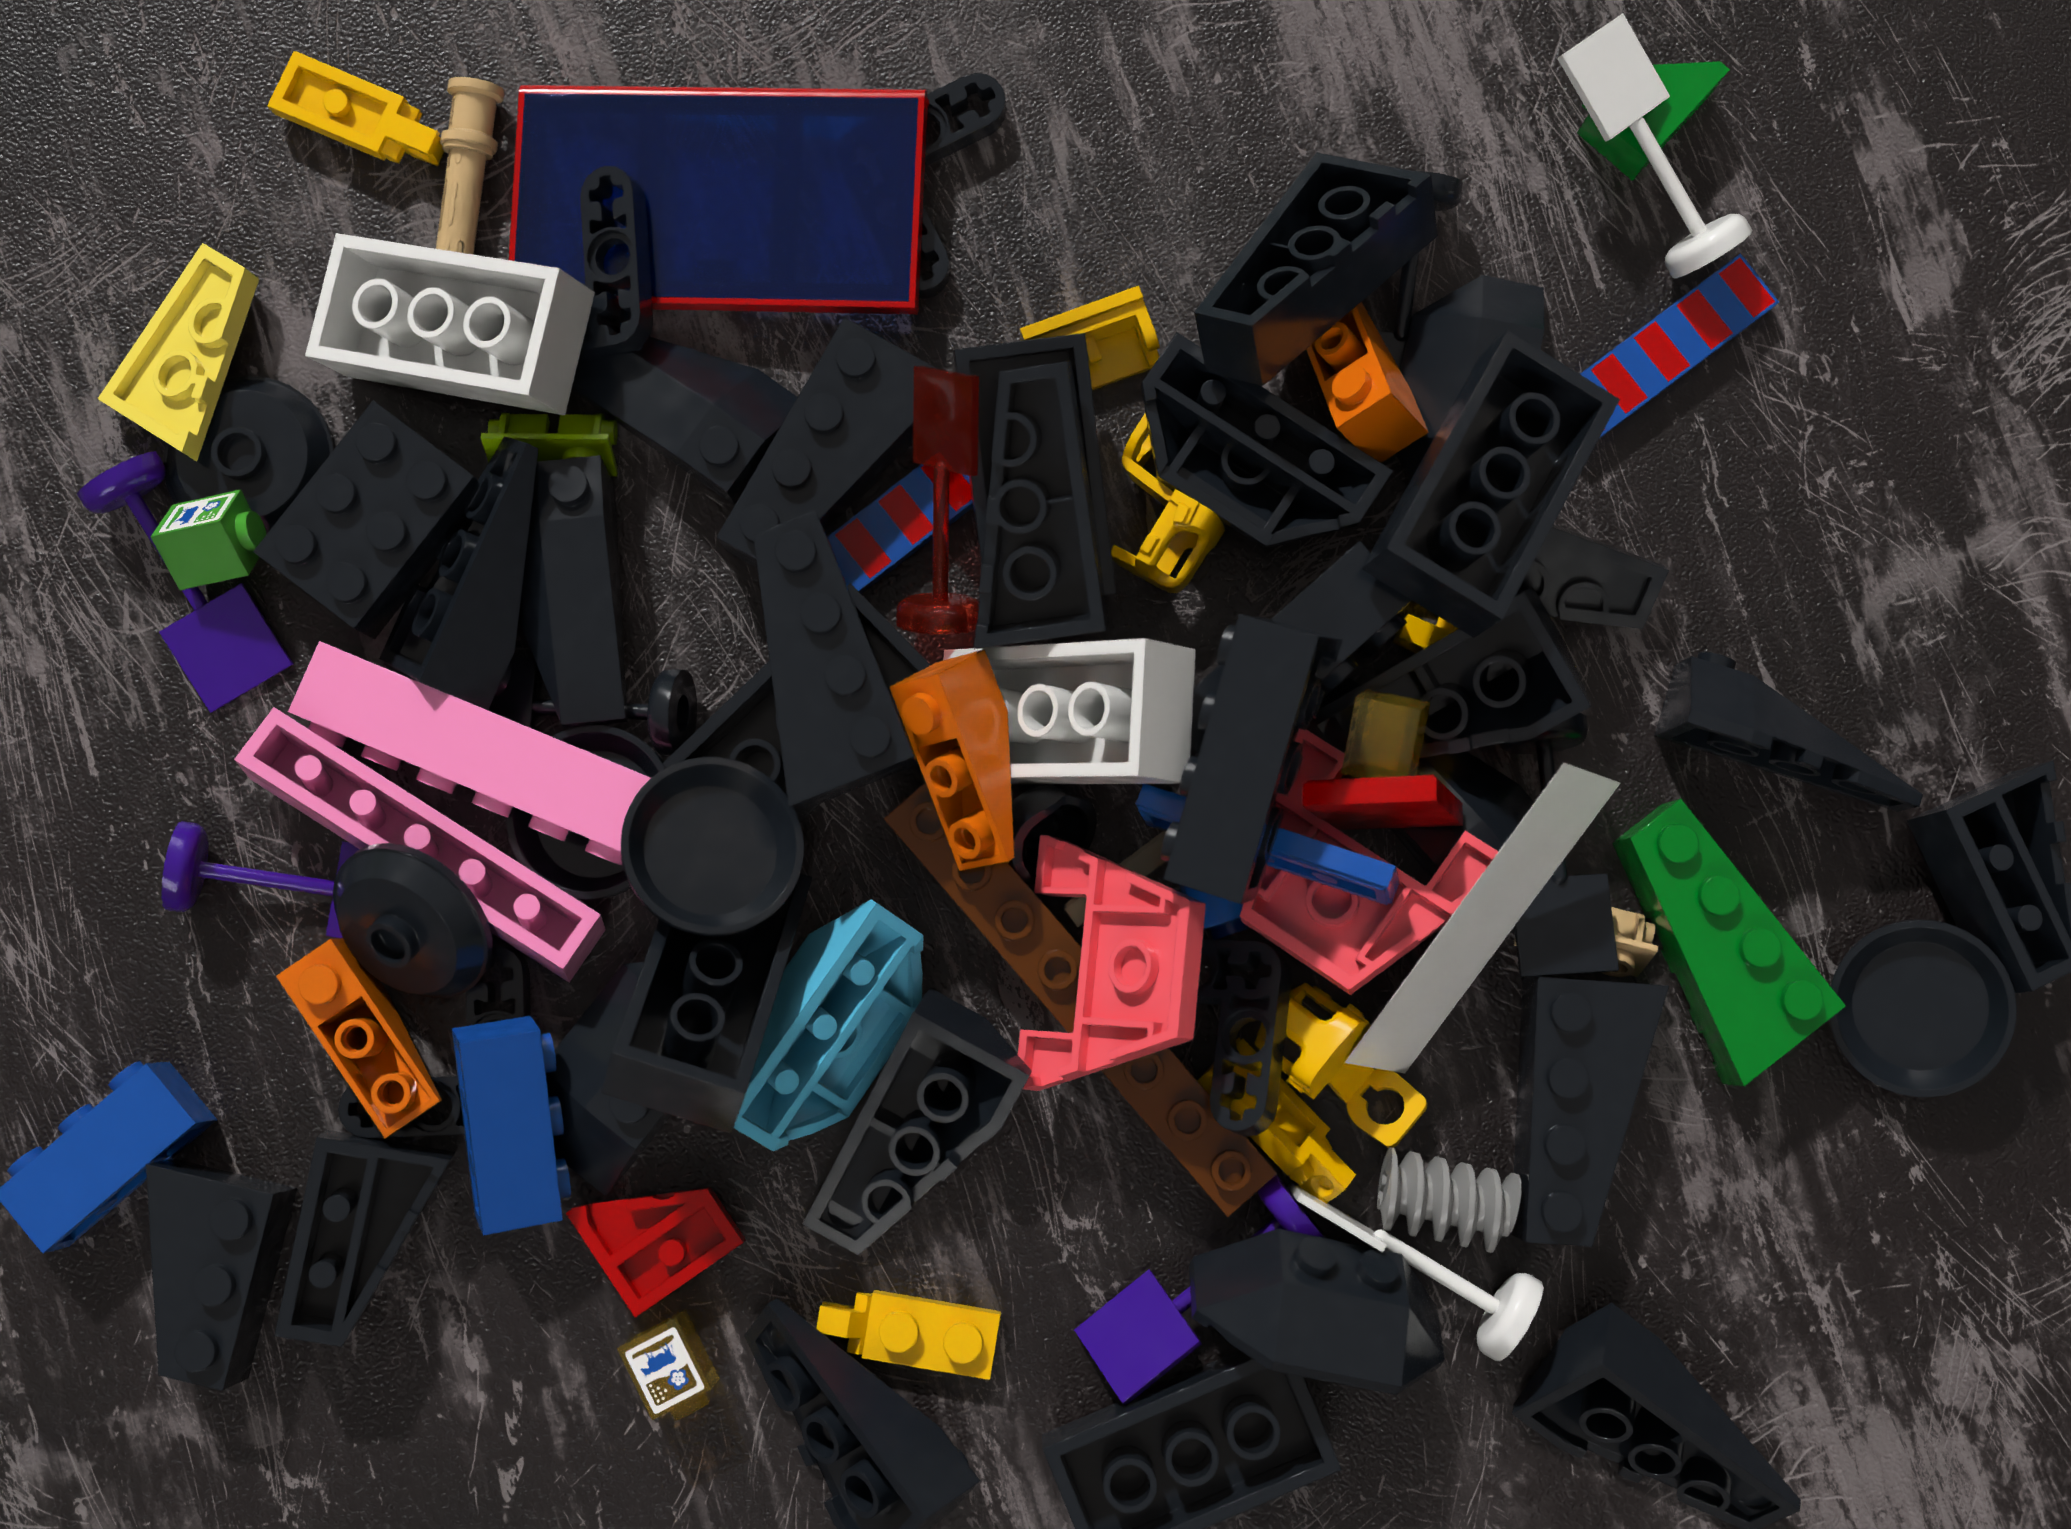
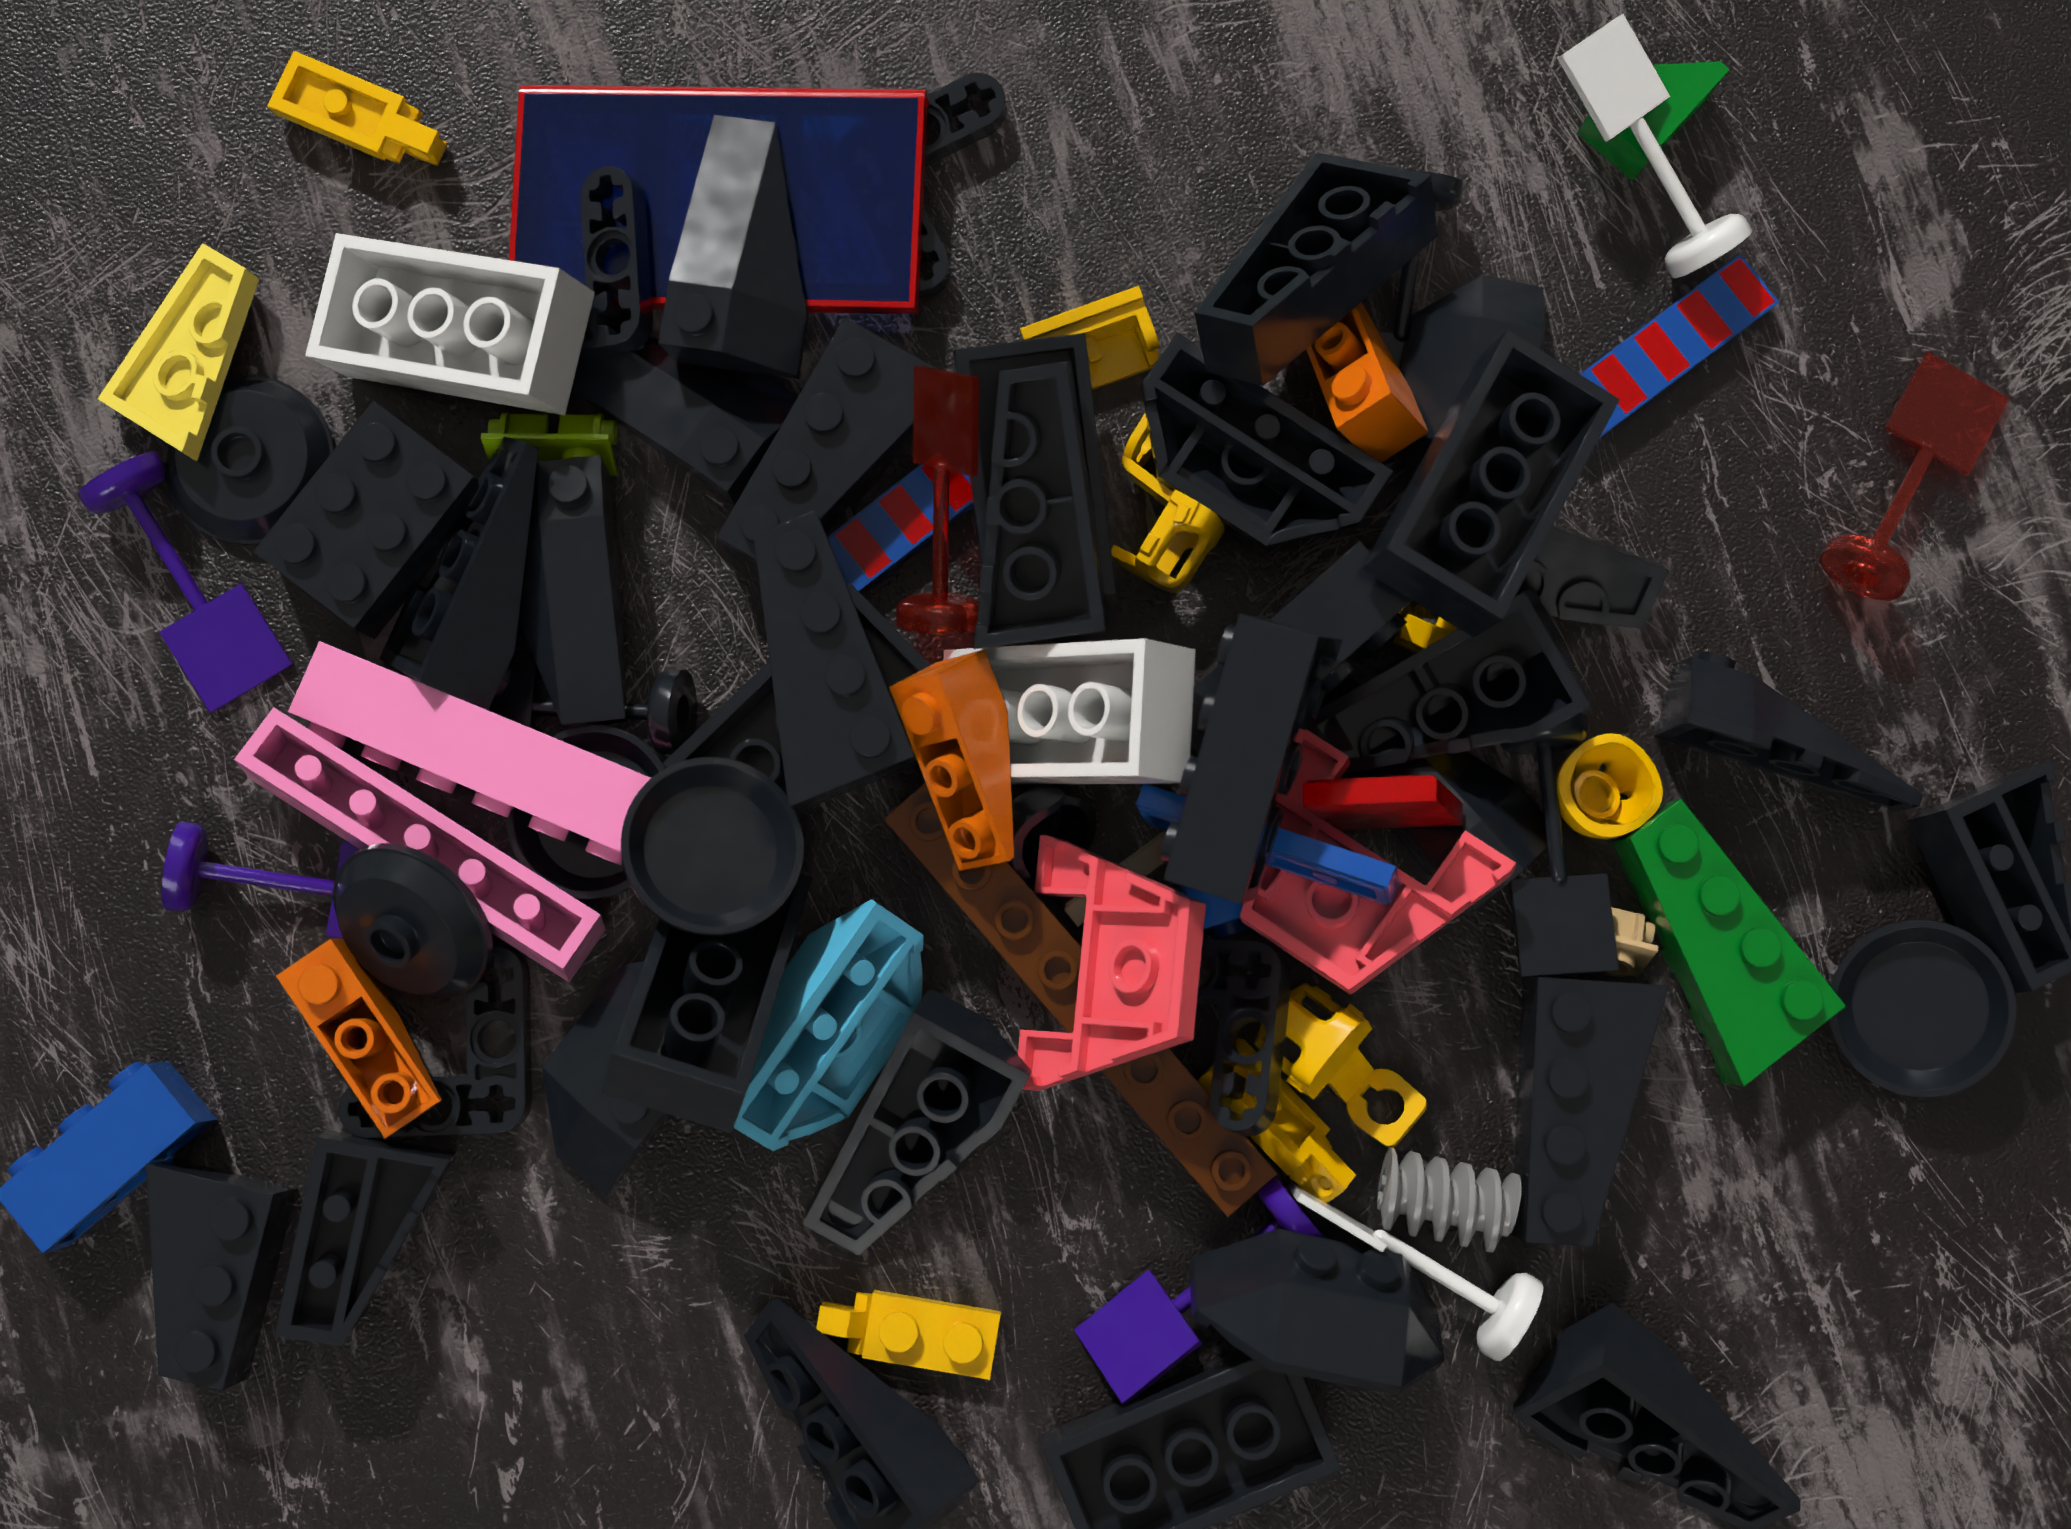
bright green brick [151,489,266,590] -> none
tan pin [436,77,505,255] -> none
blue brick [452,1016,571,1235] -> none
red wing [566,1186,746,1318] -> none
brick [617,1309,720,1421] -> none
clear yellow brick [1341,689,1431,778] -> none
white sticker [1344,763,1620,1073] -> none
none -> black wedge [658,115,809,379]
none -> yellow helmet [1556,733,1663,840]
none -> clear red piece [1819,351,2009,601]

